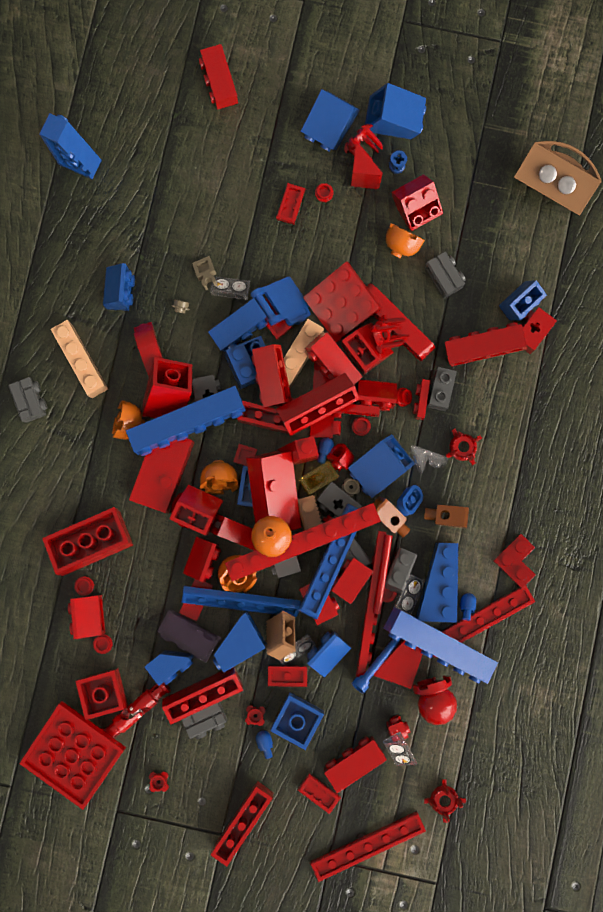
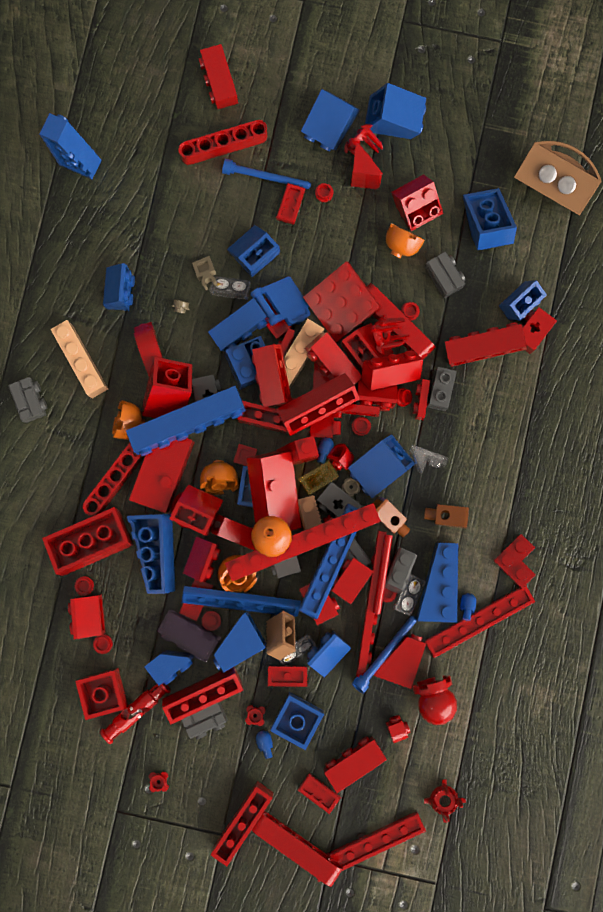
red plate [19,701,126,810] -> none
brick [383,607,498,684] -> none
slope [383,732,418,766] -> none
blue bush [389,150,407,174] -> none
blue plate [397,485,423,516] -> none
red piece [445,429,482,465] -> none
none -> red beam [83,442,145,516]
none -> blue wedge [127,514,175,594]
none -> red beam [178,120,268,165]
none -> red plate [202,611,221,631]
none -> blue piece [222,158,311,189]
none -> blue slope [227,225,280,277]
none -> red beam [252,811,343,887]
none -> red plate [277,328,295,358]
none -> brick [361,351,423,390]
none -> red plate [401,302,420,321]
none -> blue slope [463,188,517,250]

